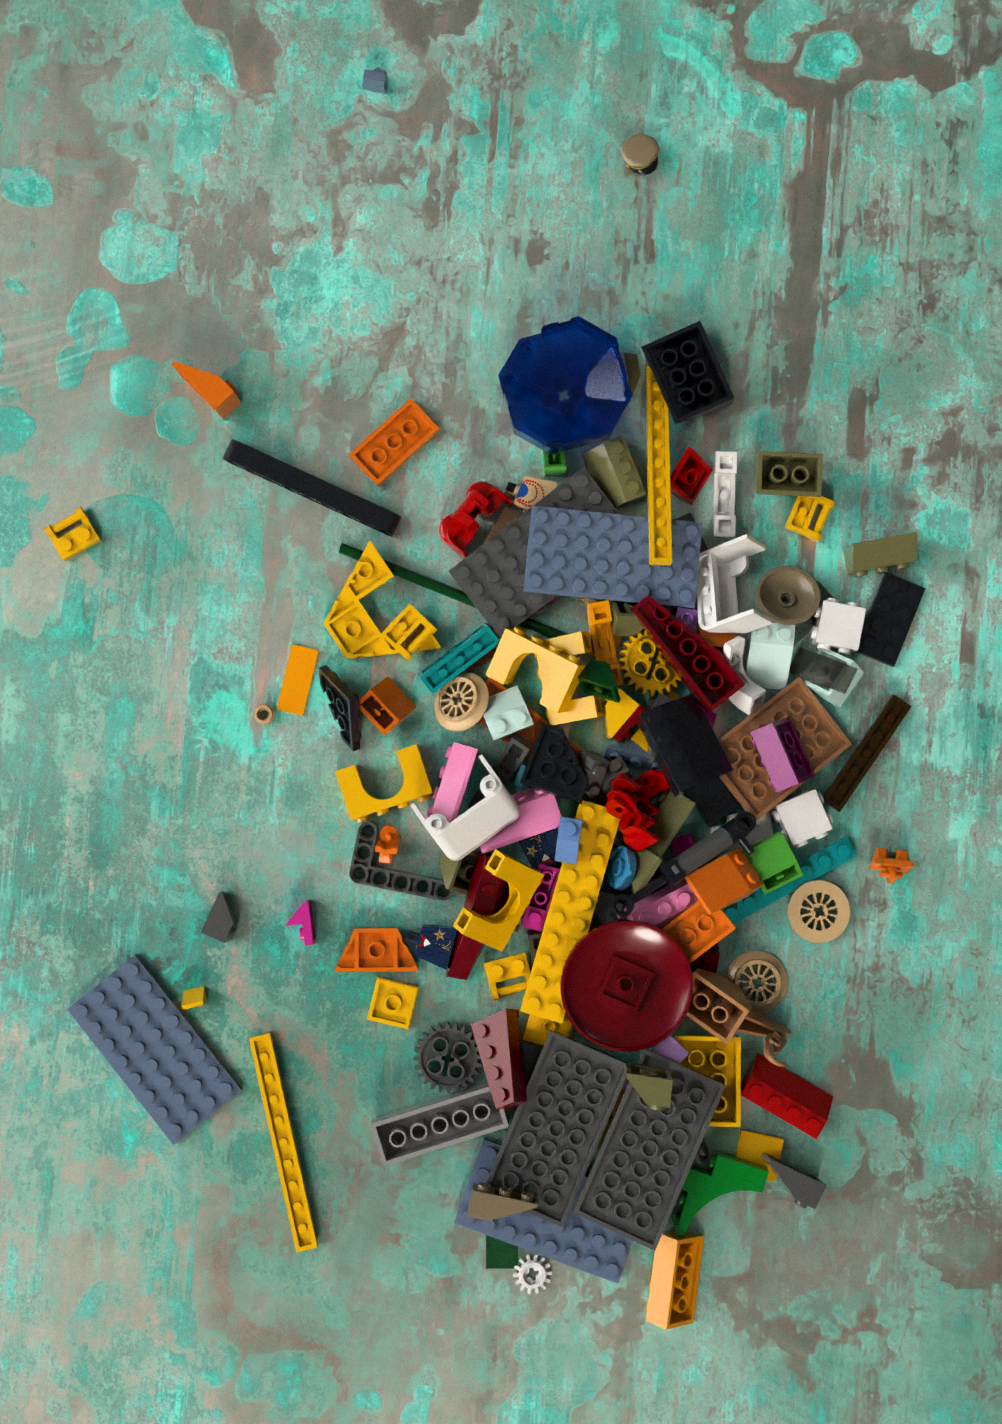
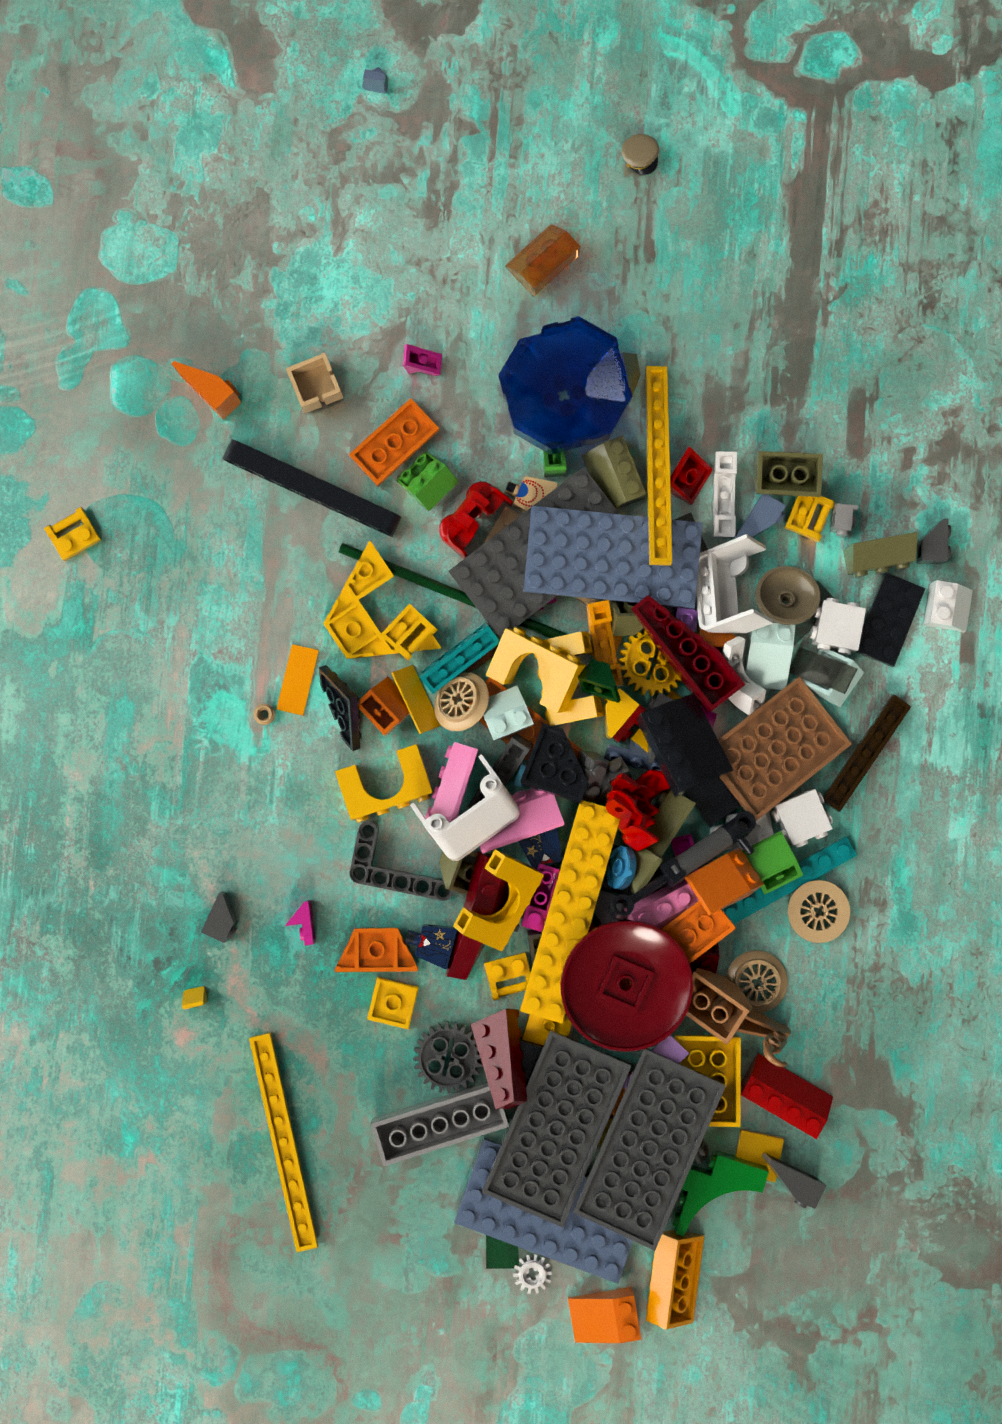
sand blue plate [67,954,243,1145] -> none
orange hips [375,825,401,864] -> none
dark tan slope [467,1182,538,1221] -> none
medium blue slope [555,817,583,864] -> none
olive slope [625,1063,673,1111] -> none
black slope [641,321,735,425] -> none
magenta slope [750,717,815,793] -> none
orange hips [869,847,914,884] -> none
none -> tan piece [286,353,343,414]
none -> yellow piece [391,665,441,734]
none -> bright green slope [396,451,459,511]
none -> dark pink slope [403,344,442,376]
none -> clear orange slope [505,224,581,297]
none -> orange slope [568,1287,641,1343]
none -> sand blue slope [734,494,786,539]
none -> light grey brick [830,503,858,537]
none -> dark grey slope [916,519,951,564]
none -> white slope [923,580,973,632]

